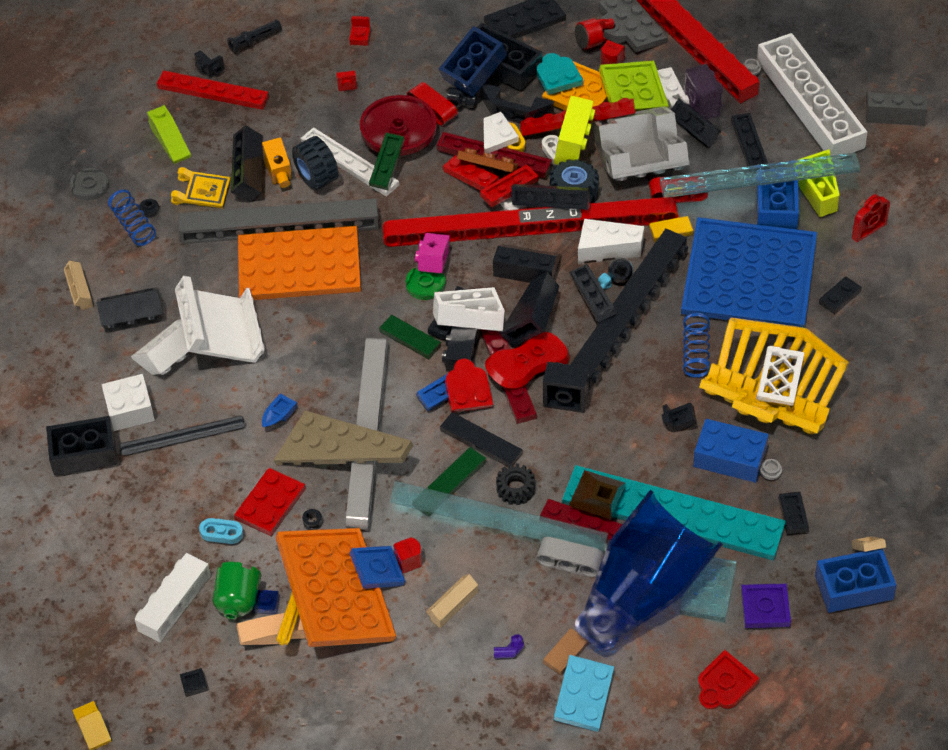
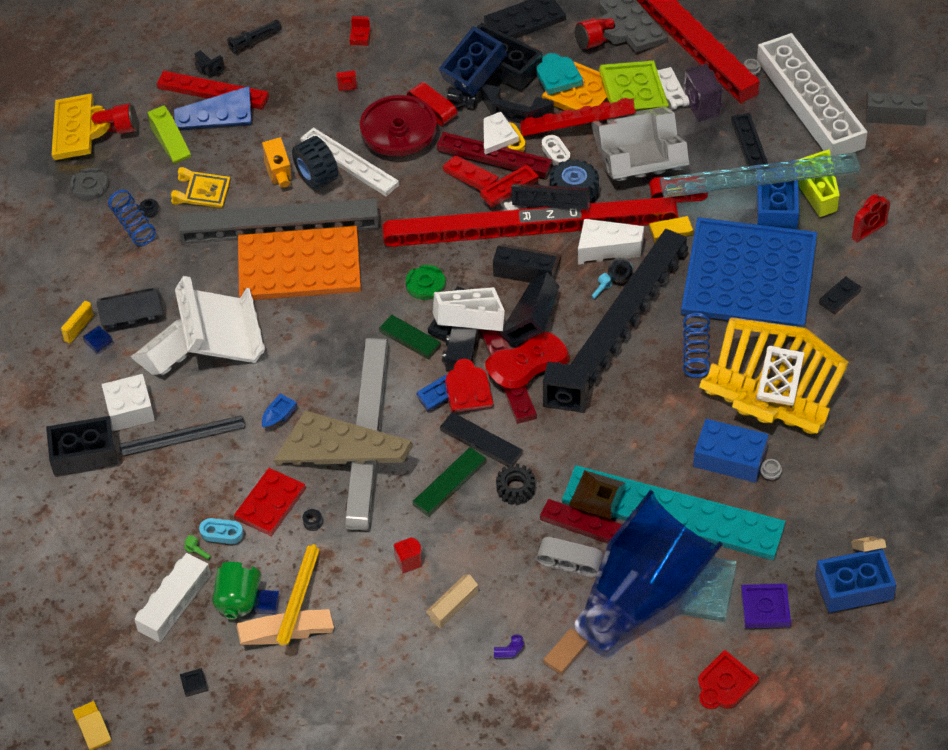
tan piece [64,261,93,310] -> none
black brick [231,125,263,202] -> none
orange plate [275,528,396,647] -> none
blue tile [349,546,405,589] -> none
dark green tile [369,133,405,190] -> none
clear light blue plate [390,481,608,553] -> none
dark pink brick [415,233,449,273] -> none
dark orange plate [457,148,519,172] -> none
neon yellow wedge [553,96,595,165] -> none
medium azure plate [553,655,614,732] -> none
black tile [569,264,617,322] -> none
red piece [601,40,625,65] -> none
black bracket [661,402,697,432] -> none
black plate [671,98,721,147] -> none
black plate [778,491,809,534] -> none
none -> yellow plate [52,93,138,160]
none -> yellow tile [61,301,94,344]
none -> clear blue plate [83,326,113,353]
none -> wing [174,86,252,130]
none -> bright green hand [184,535,211,560]

